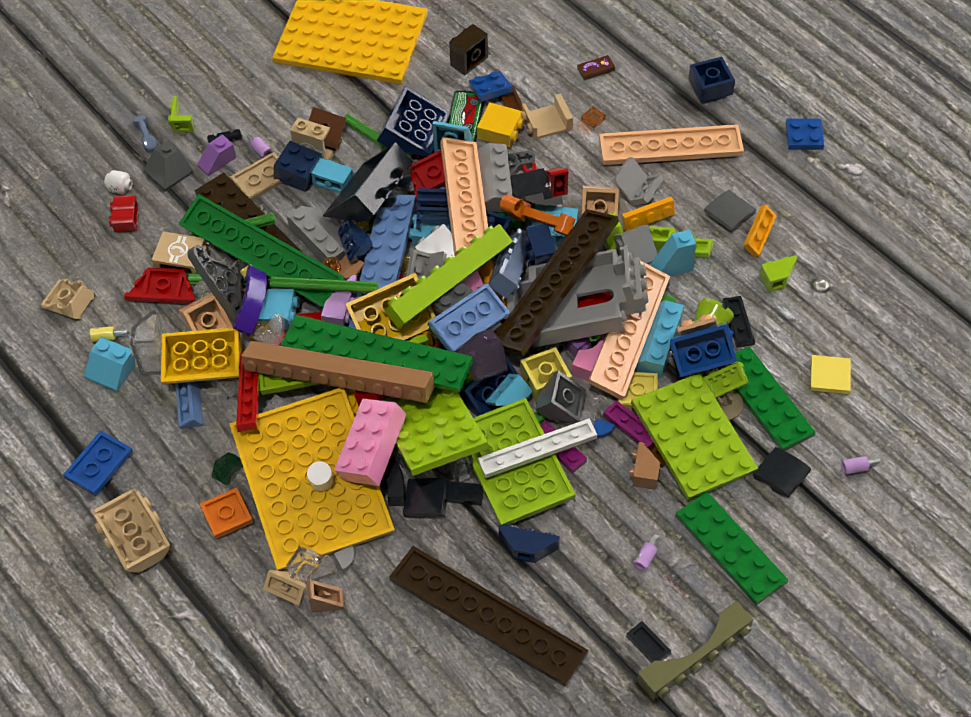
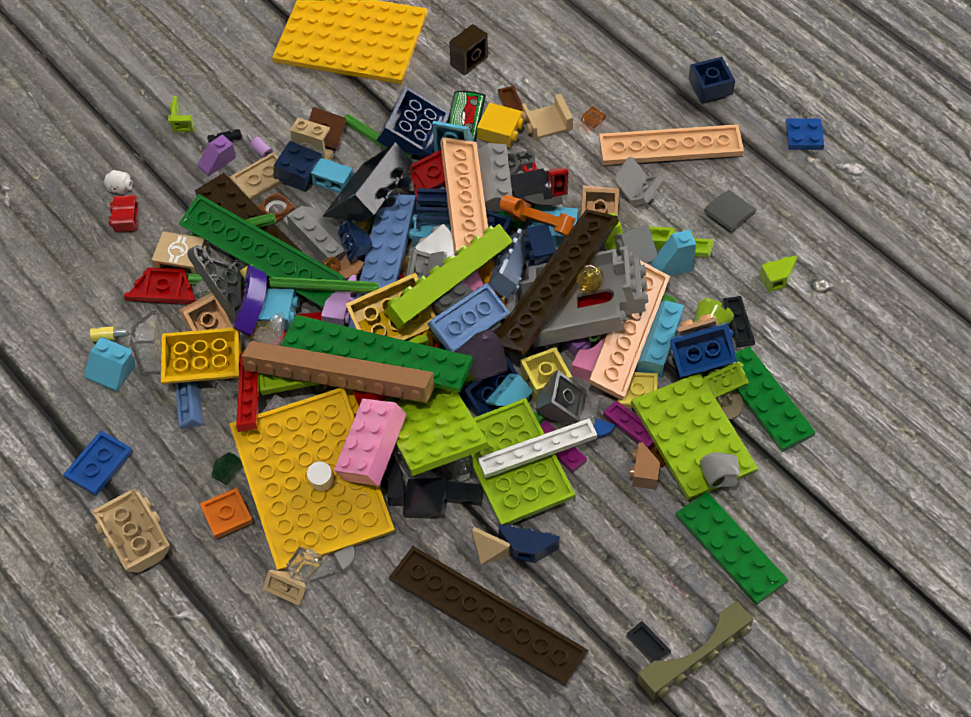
tan slope [41,279,94,319] -> none
sand blue bar [133,115,158,153] -> none
dark grey slope [144,140,193,191] -> none
medium nougat slope [307,579,344,613] -> none
blue plate [469,71,513,102] -> none
reddish brown tile [577,55,615,80] -> none
light orange plate [622,197,675,231] -> none
lavender piece [633,534,660,571] -> none
light orange plate [743,204,777,257] -> none
black slope [753,447,811,498] -> none
light yellow tile [810,355,851,394] -> none
lavender piece [841,456,881,475] -> none
none -> dark orange piece [258,192,295,224]
none -> tan slope [472,527,510,564]
none -> clear yellow head [577,264,604,292]
none -> light grey piece [700,452,740,488]

